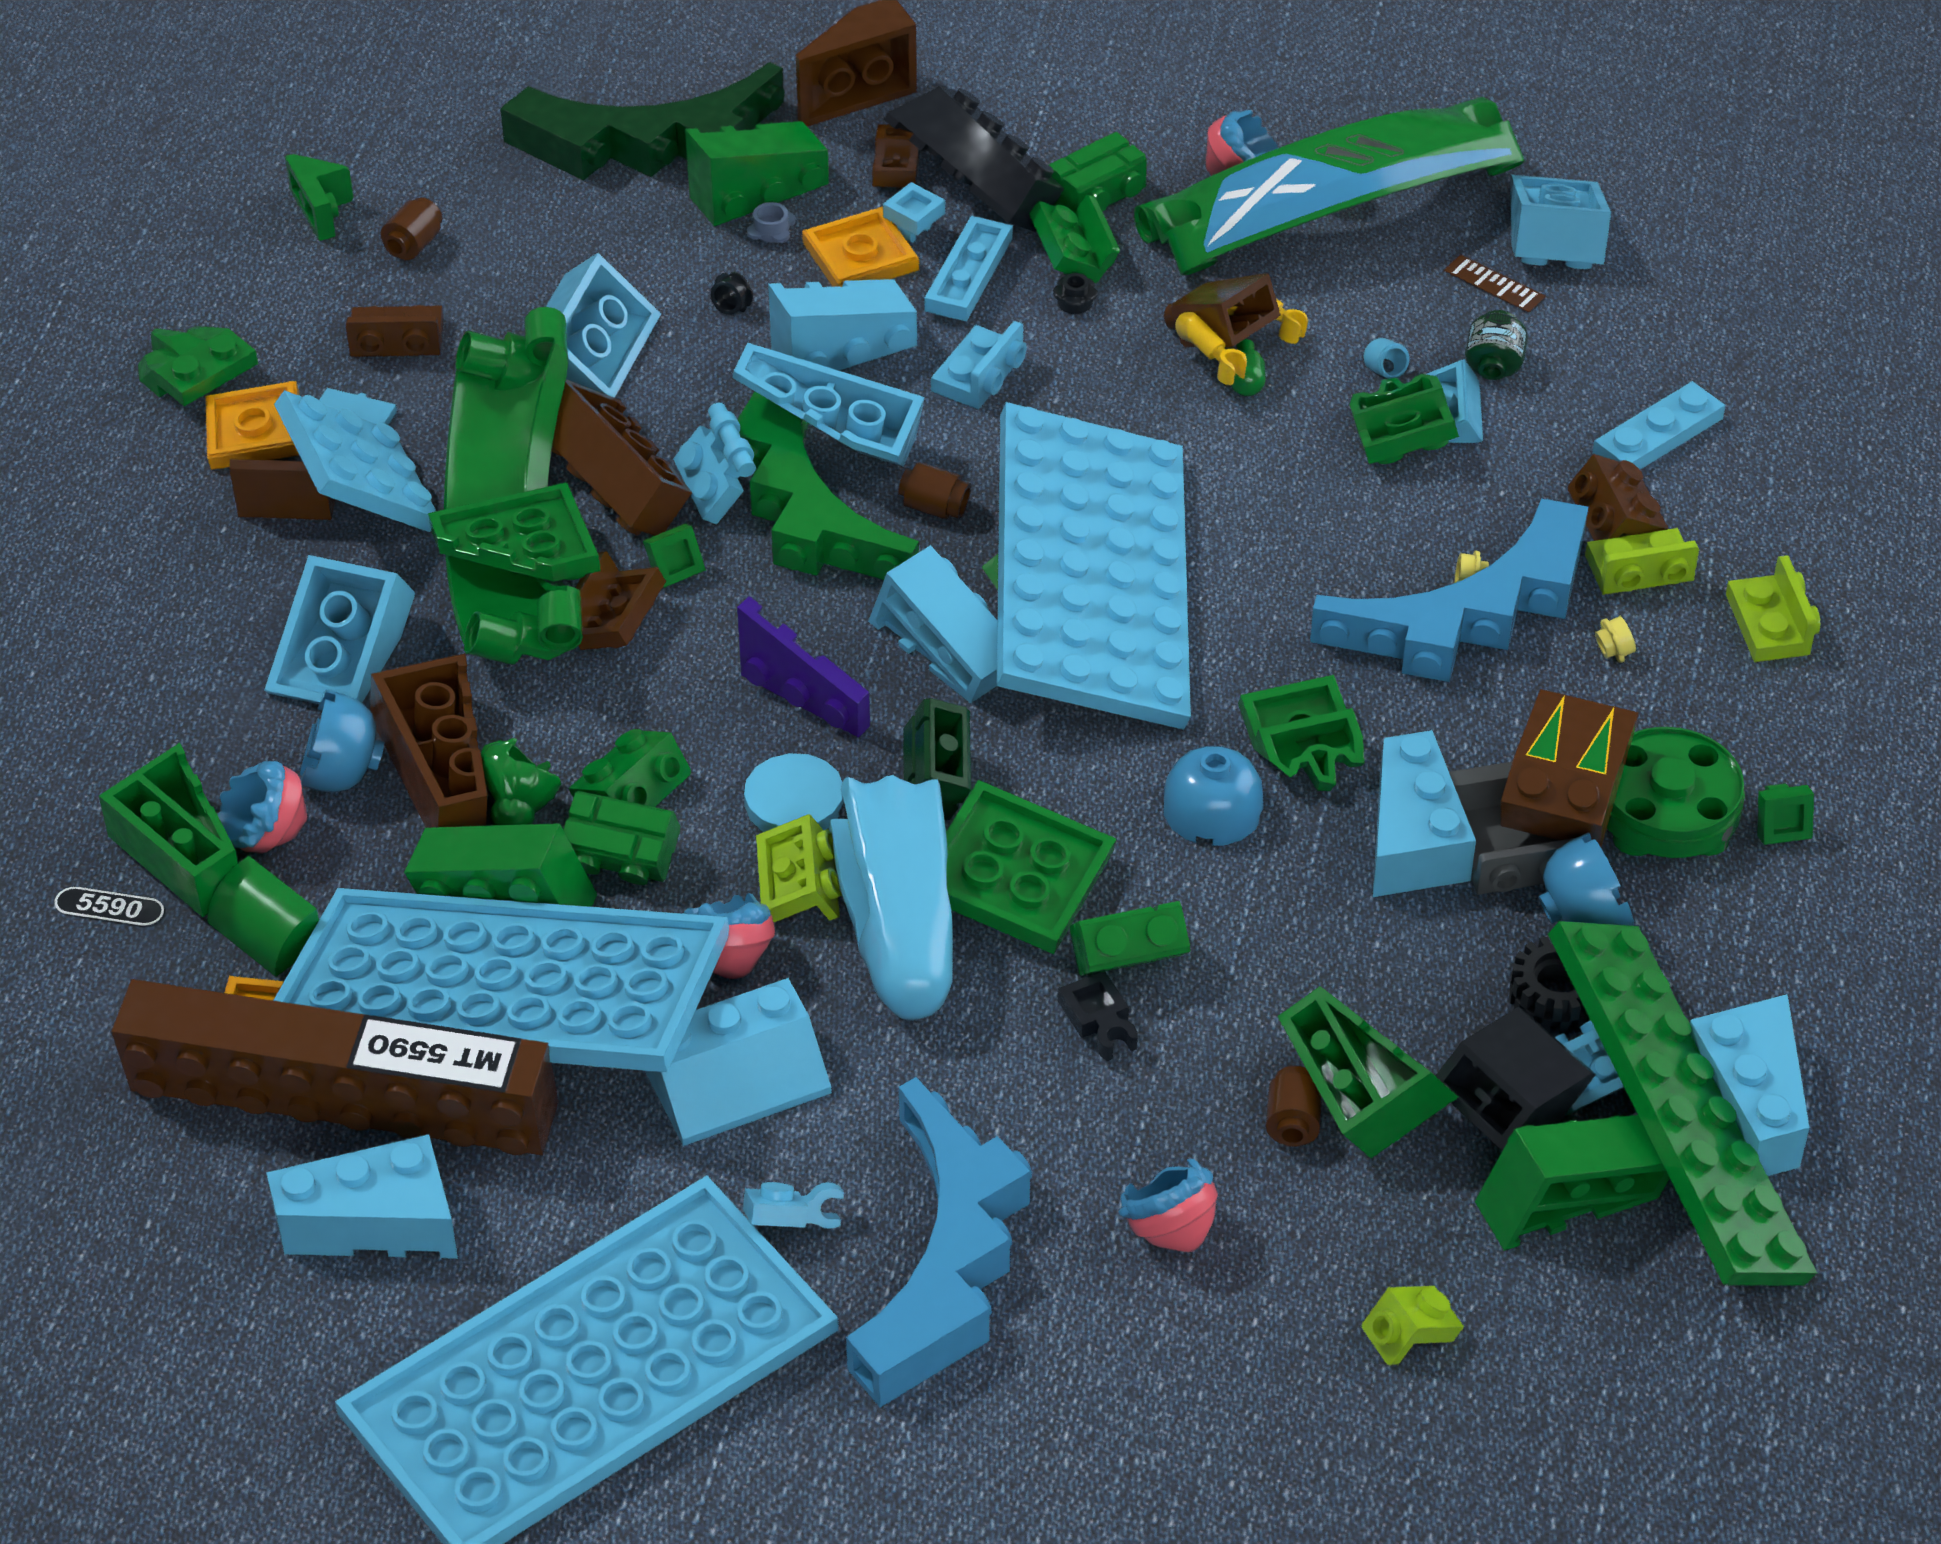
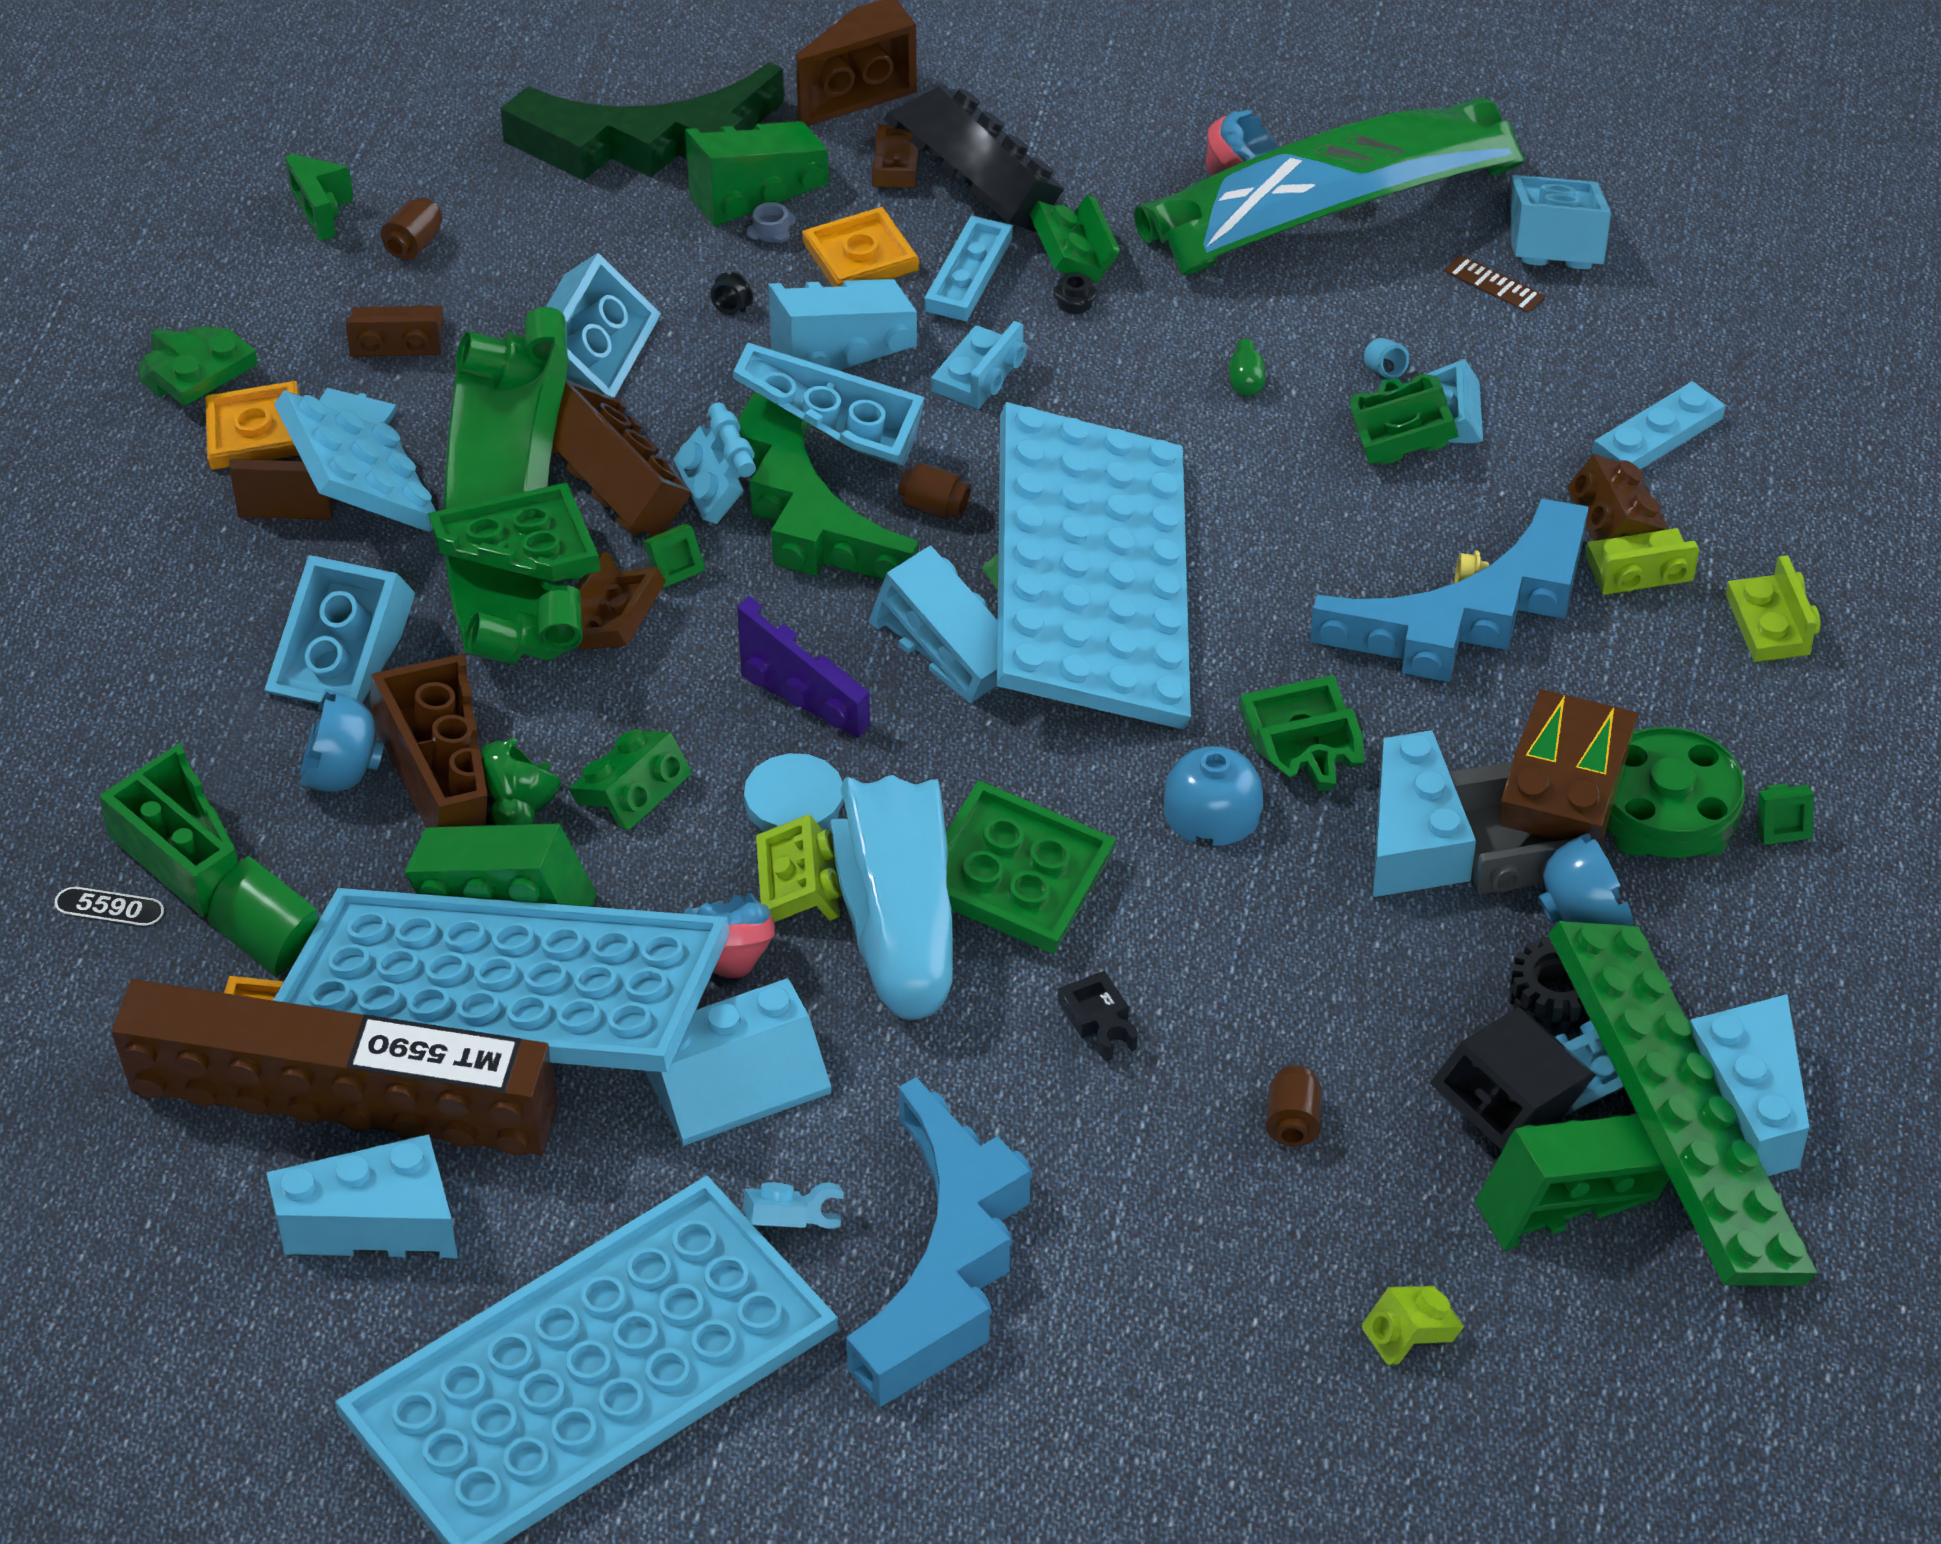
dark azure hair [217,761,307,854] -> none
green brick [563,791,680,885] -> none
medium azure tile [883,182,945,243] -> none
dark green brick [903,698,971,820] -> none
green brick [1049,131,1147,212] -> none
green brick [1069,901,1191,977] -> none
hair [1118,1159,1218,1252] -> none
reddish brown torso [1164,273,1308,385] -> none
green wedge [1277,986,1458,1158] -> none
dark green head [1465,310,1528,380] -> none
light yellow plate [1595,616,1636,663] -> none

